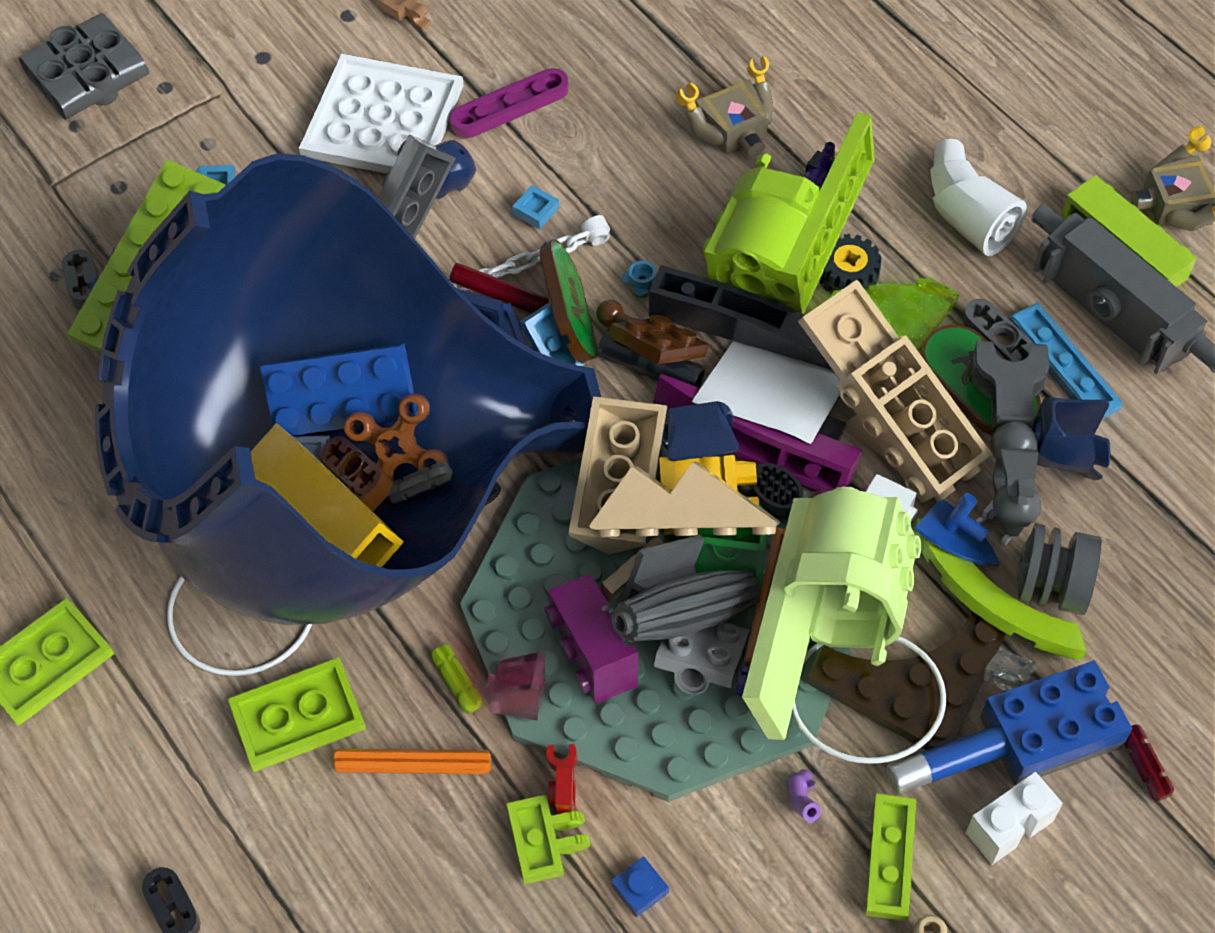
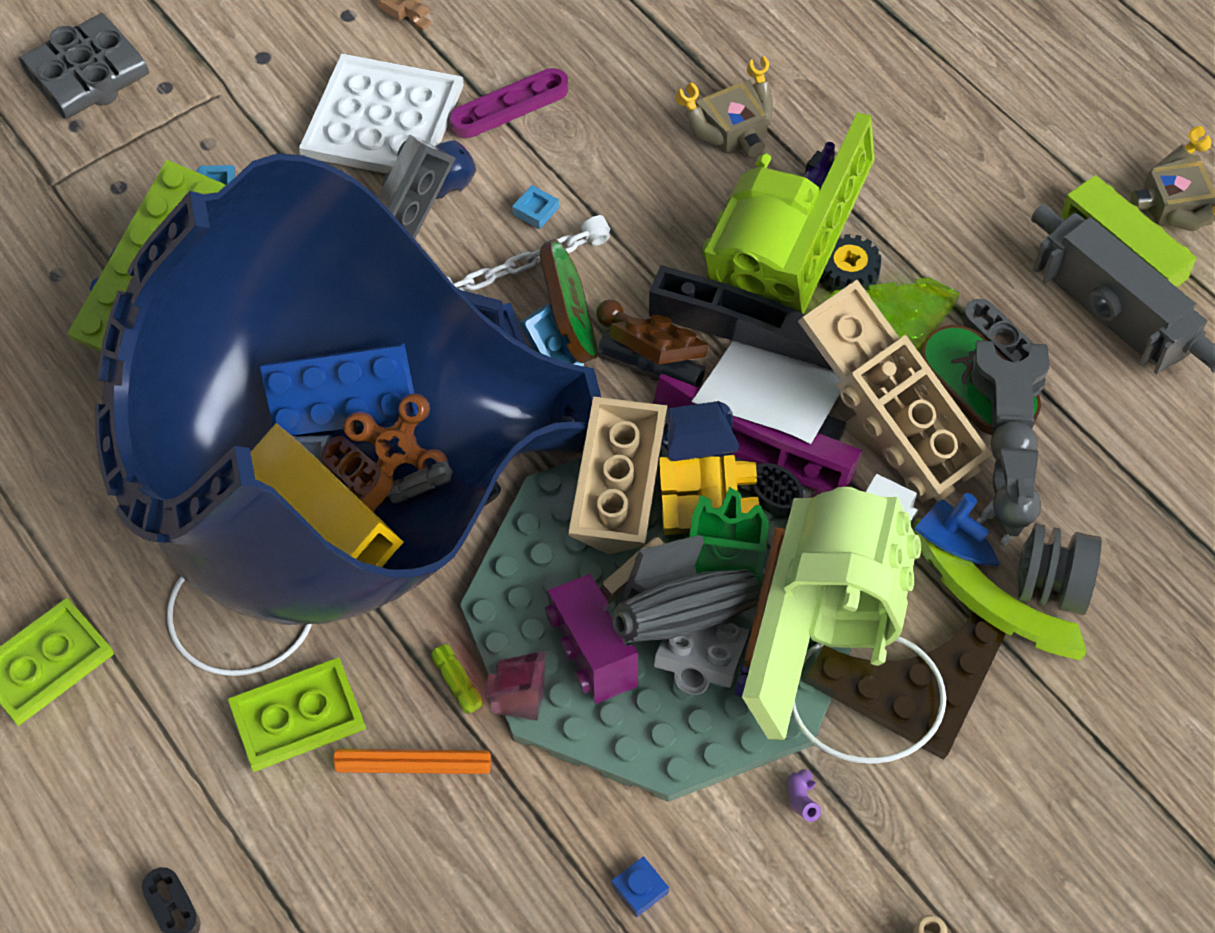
dark grey beam [62,249,98,309] -> none
dark red axle [449,263,549,313] -> none
lime hinge [507,794,591,885] -> none
red plate [546,744,578,814] -> none
tan slope [589,461,780,537] -> none
dark azure plate [622,261,657,296] -> none
lime plate [865,793,917,922] -> none
blue piece [886,660,1133,794] -> none
white piece [930,139,1027,256] -> none
white brick [966,772,1063,865] -> none
clear plate [983,649,1036,691] -> none
dark azure tile [1009,302,1123,418] -> none
dark blue piece [1032,398,1111,481] -> none
dark red axle [1124,724,1174,801] -> none

